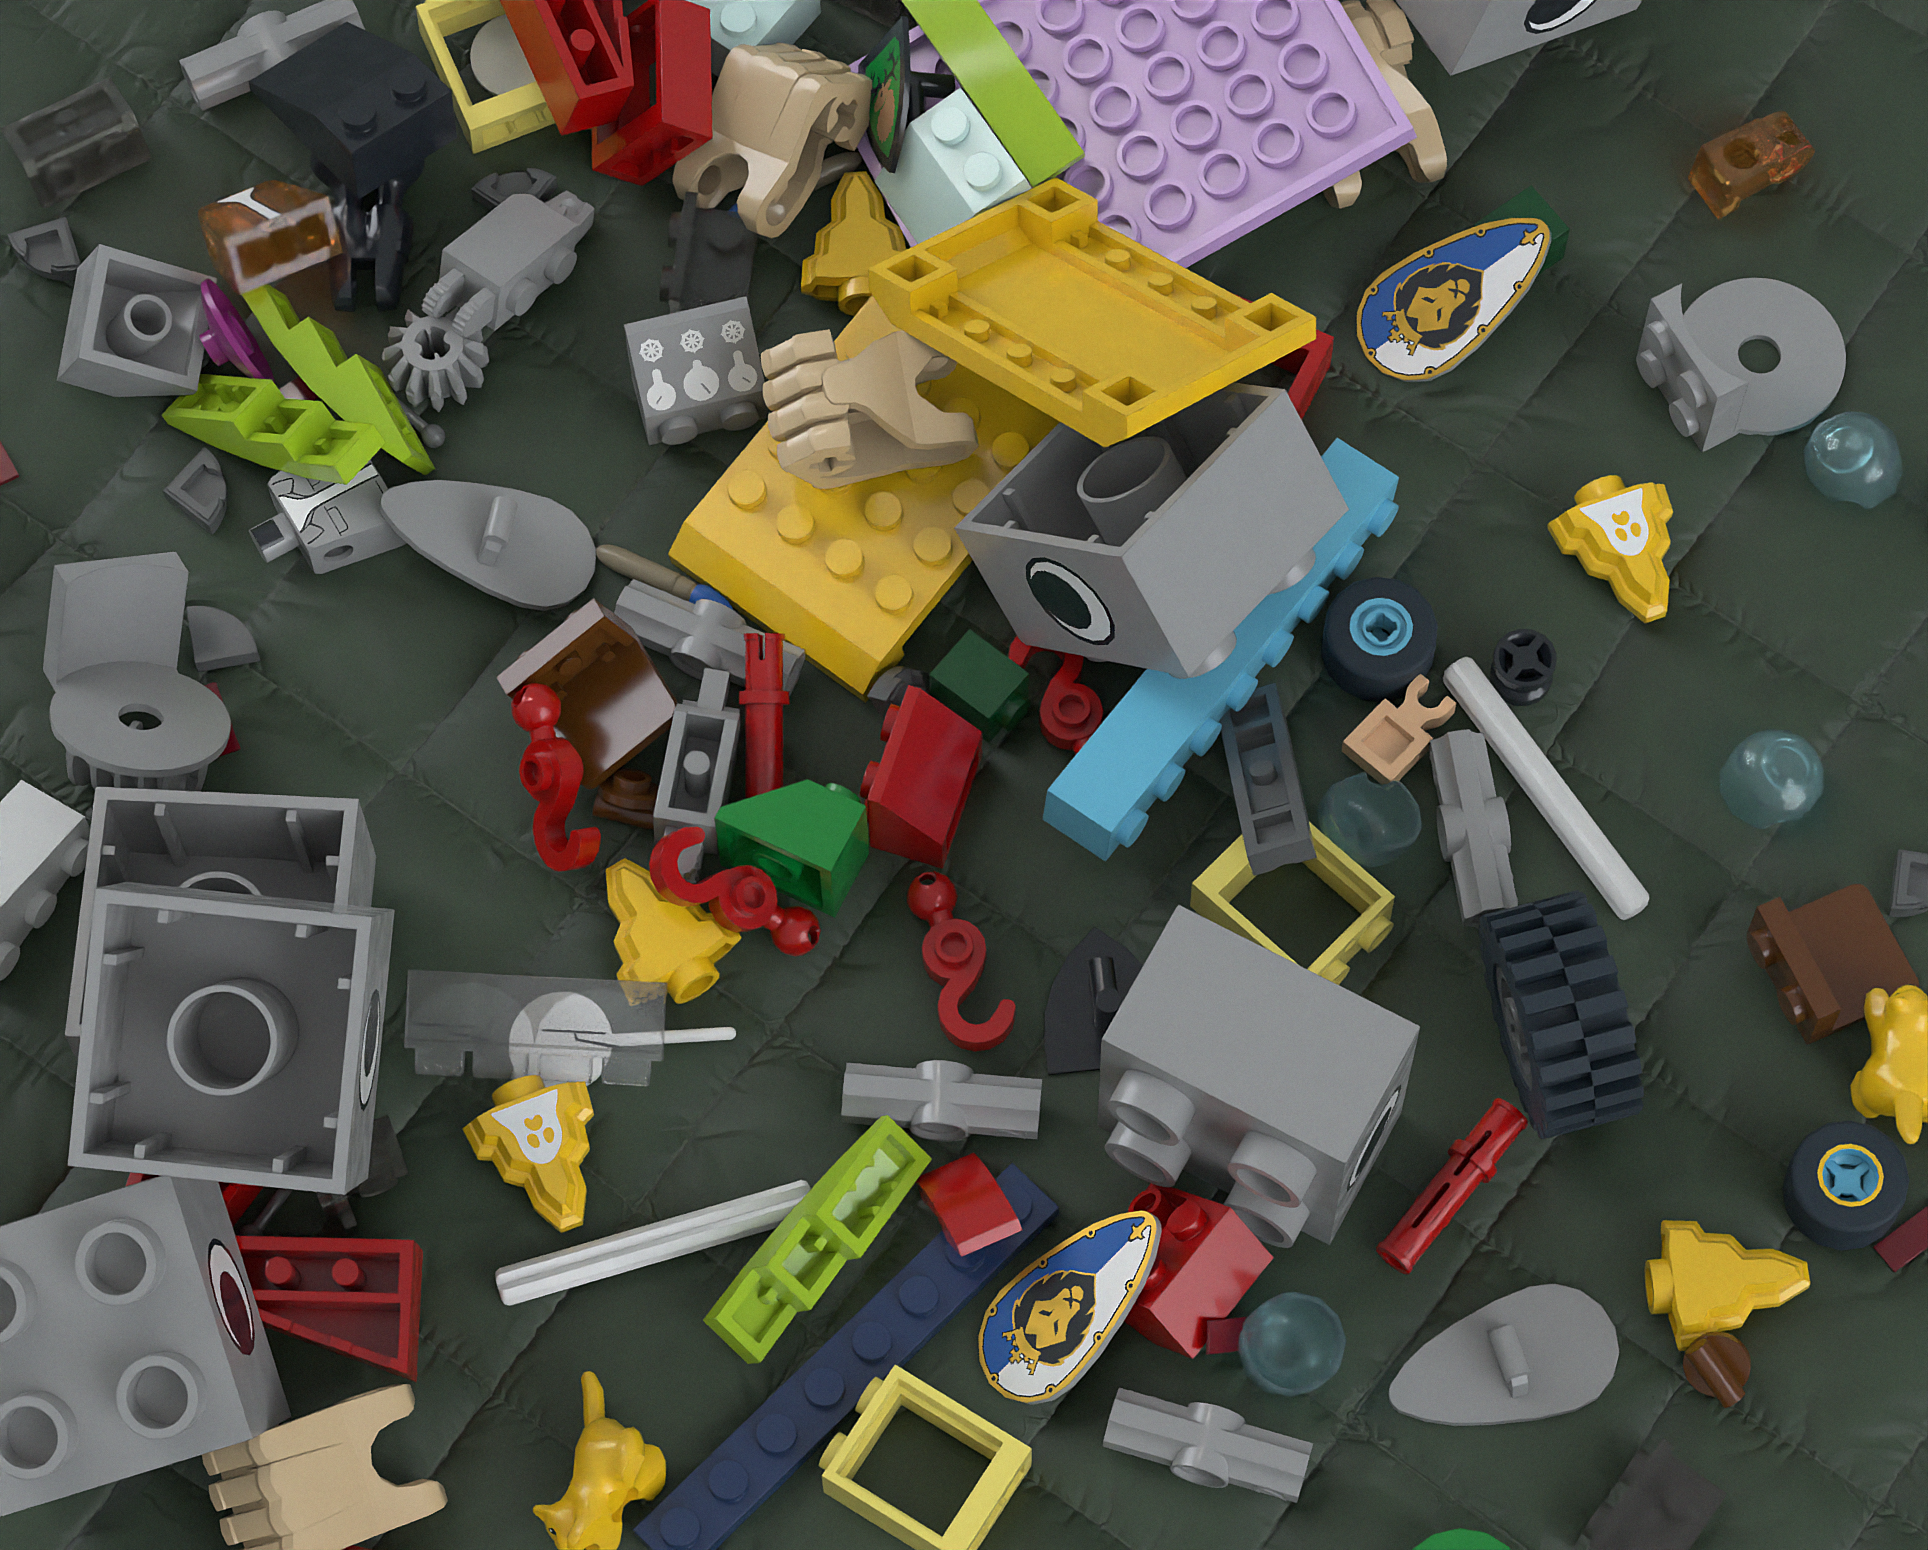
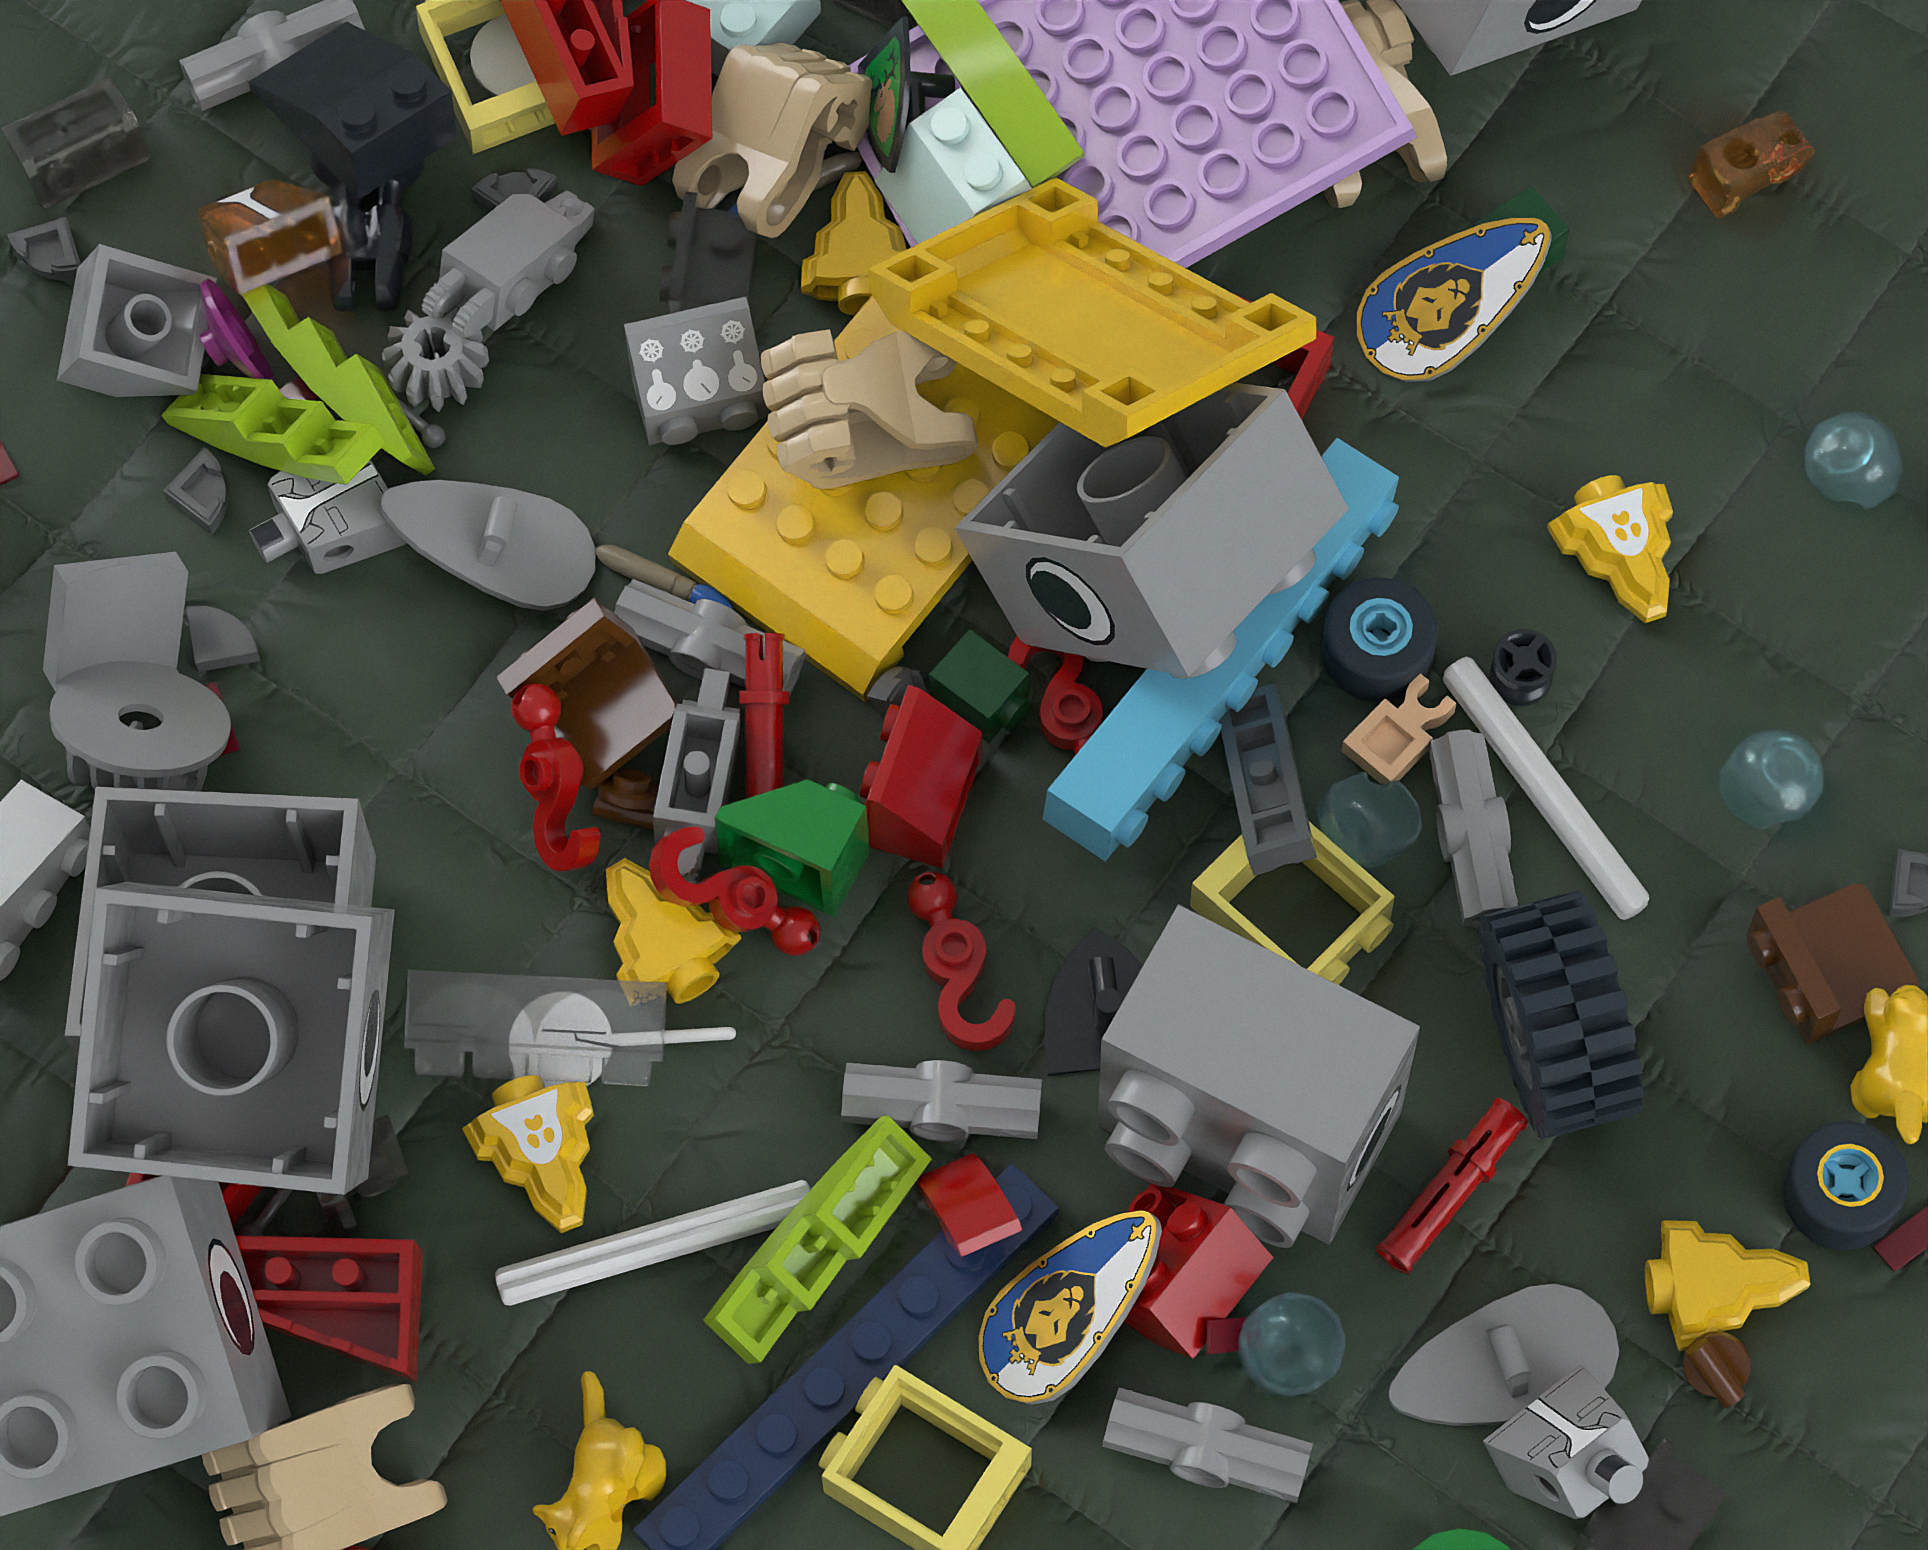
light grey piece [1636,278,1846,452] -> none
none -> light grey torso [1483,1364,1649,1519]

